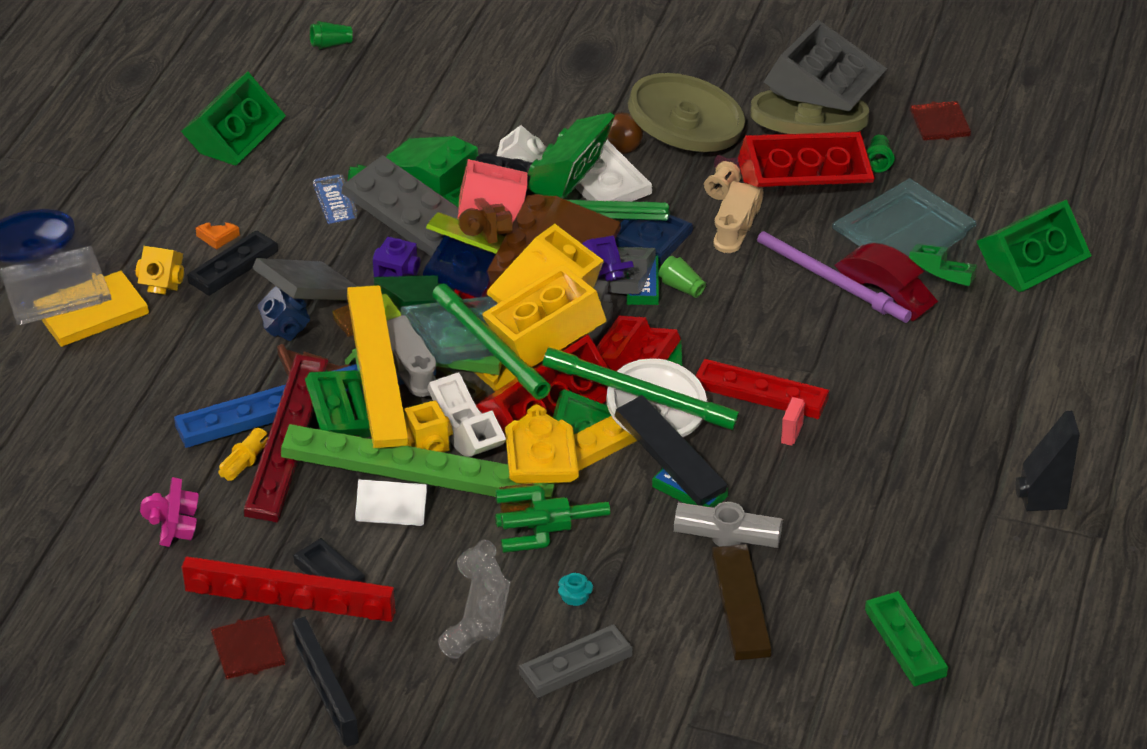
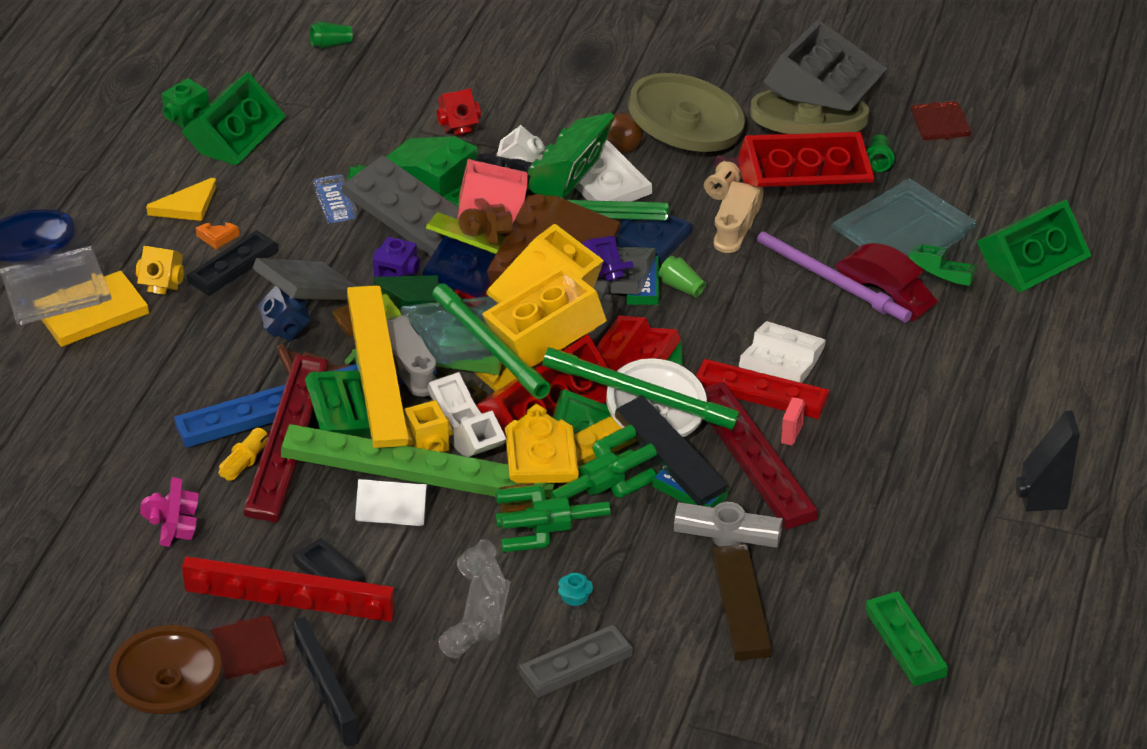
none -> reddish brown dish [109,625,222,714]
none -> yellow tile [146,178,217,221]
none -> green brick [161,78,209,128]
none -> red brick [436,88,481,136]
none -> green plant [549,425,657,499]
none -> dark red plate [704,382,817,530]
none -> white slope [739,321,826,383]

